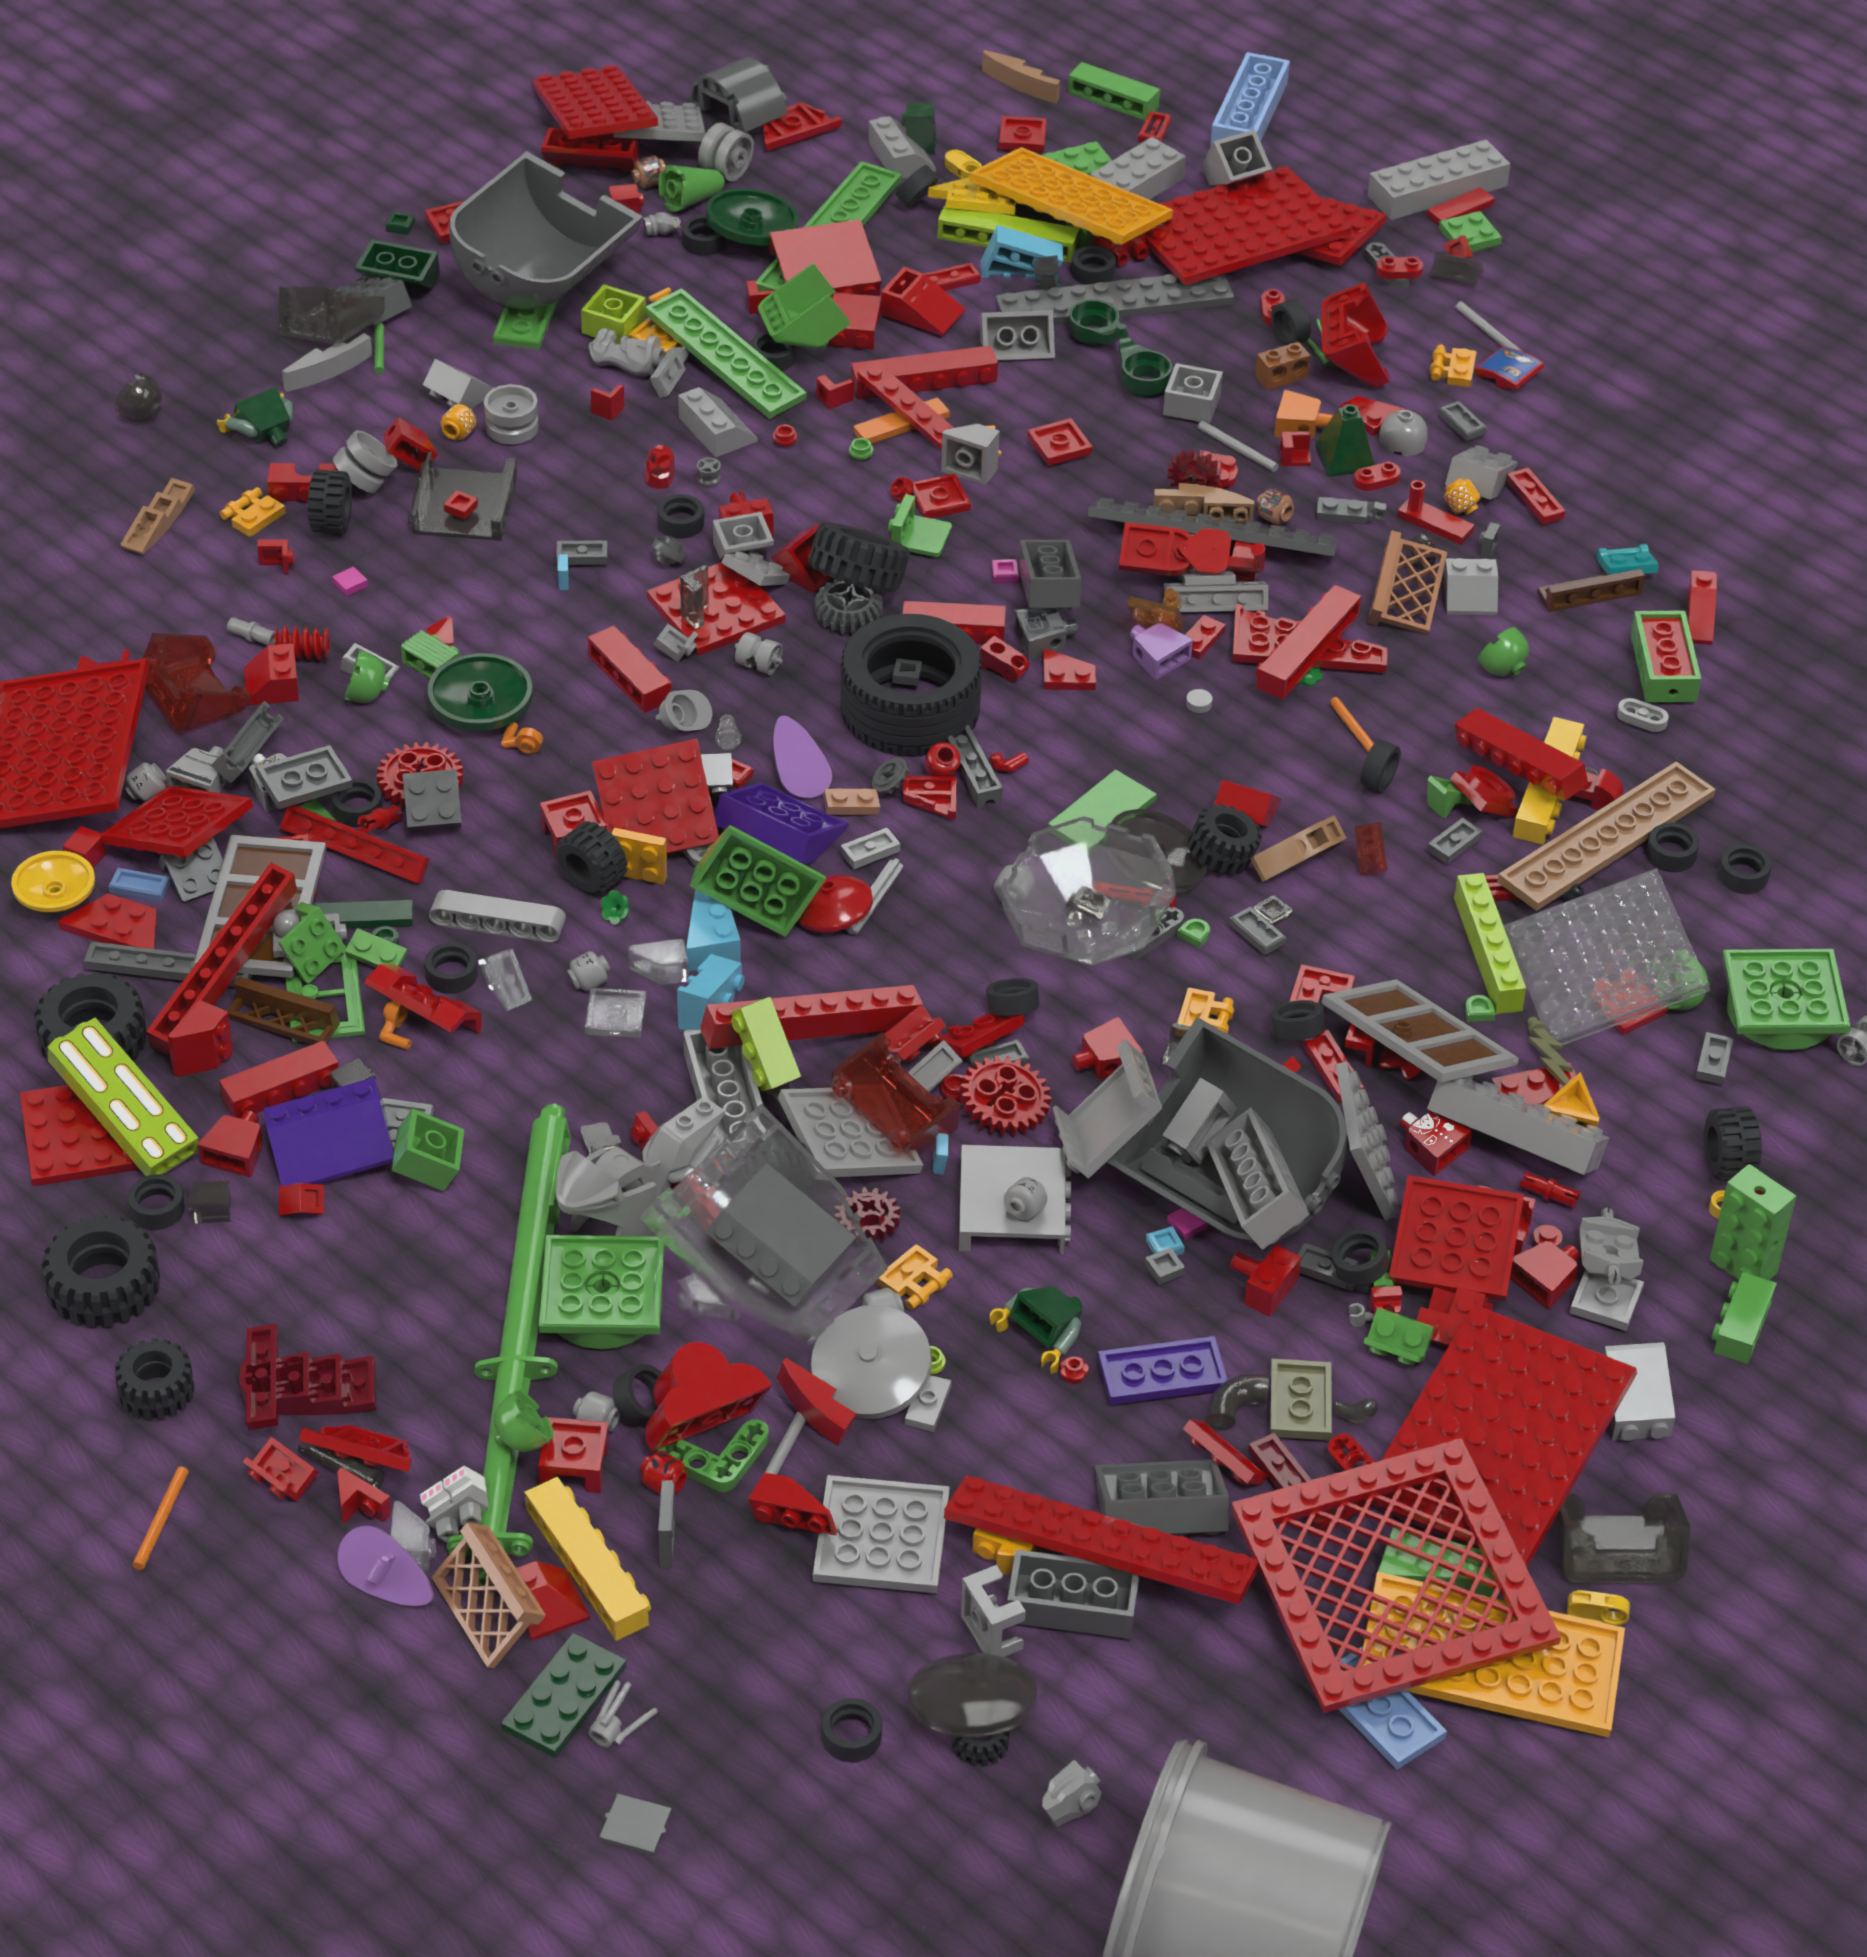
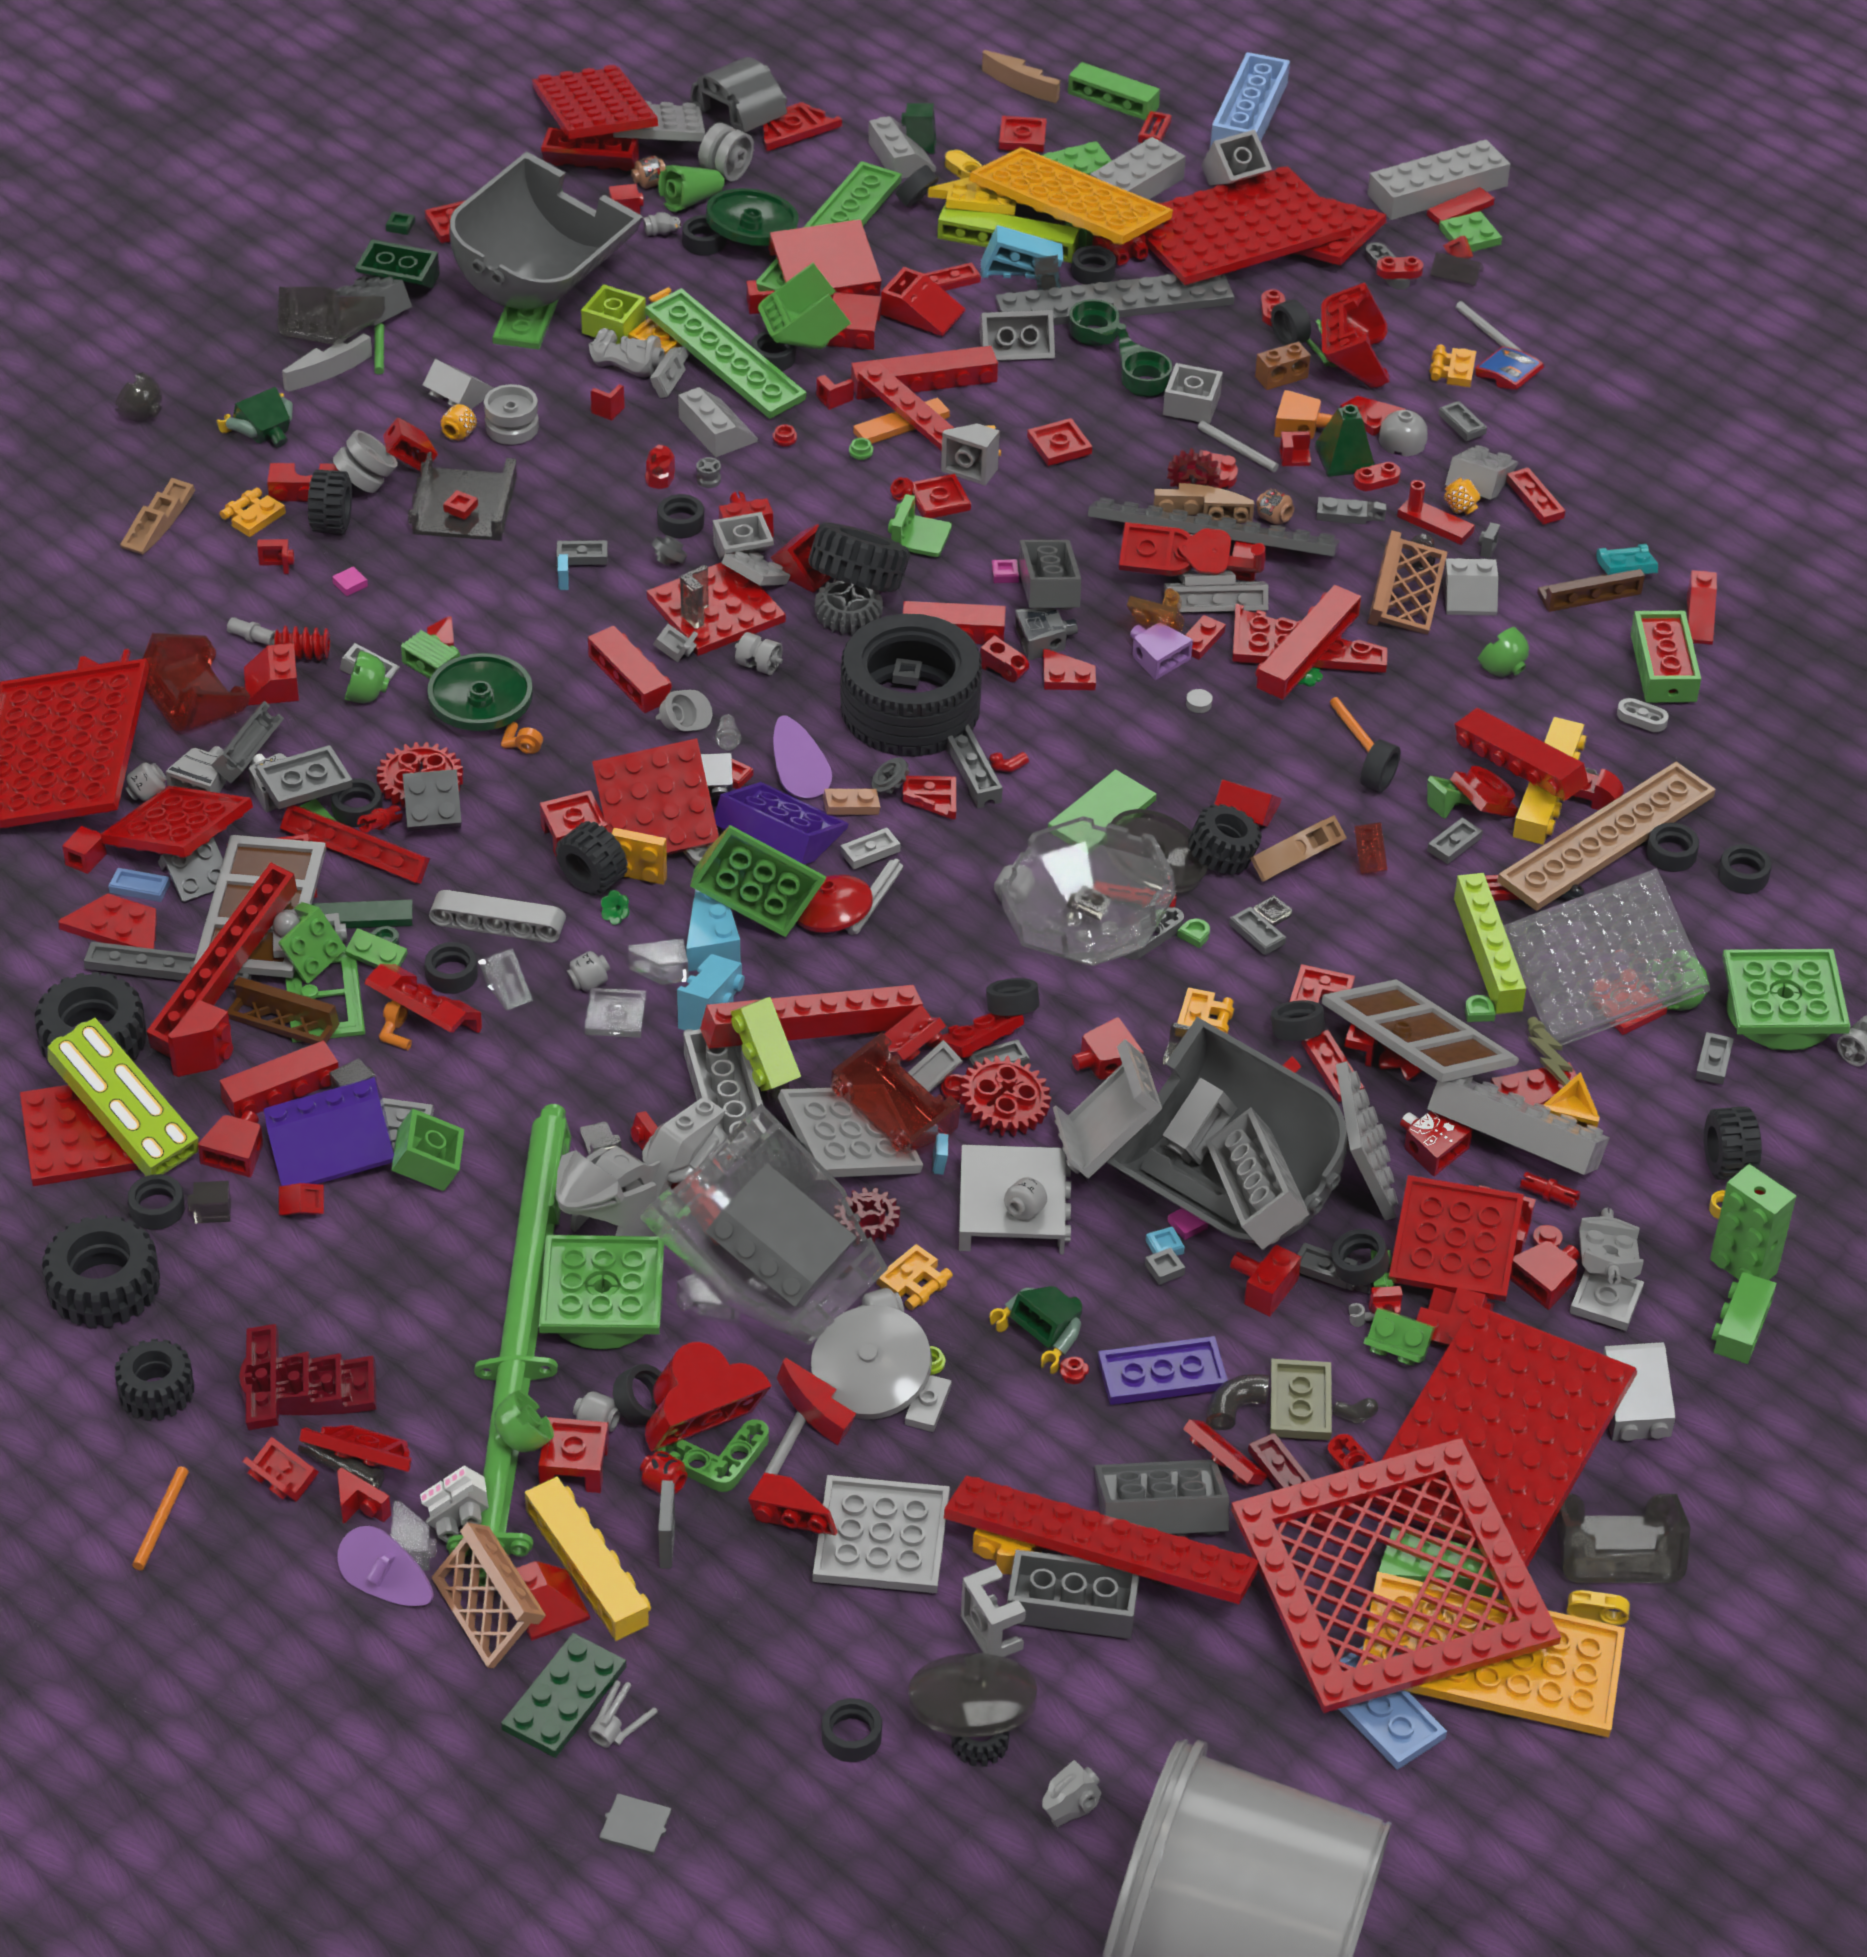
yellow dish [11,851,95,913] -> none
red head [924,742,961,776] -> none

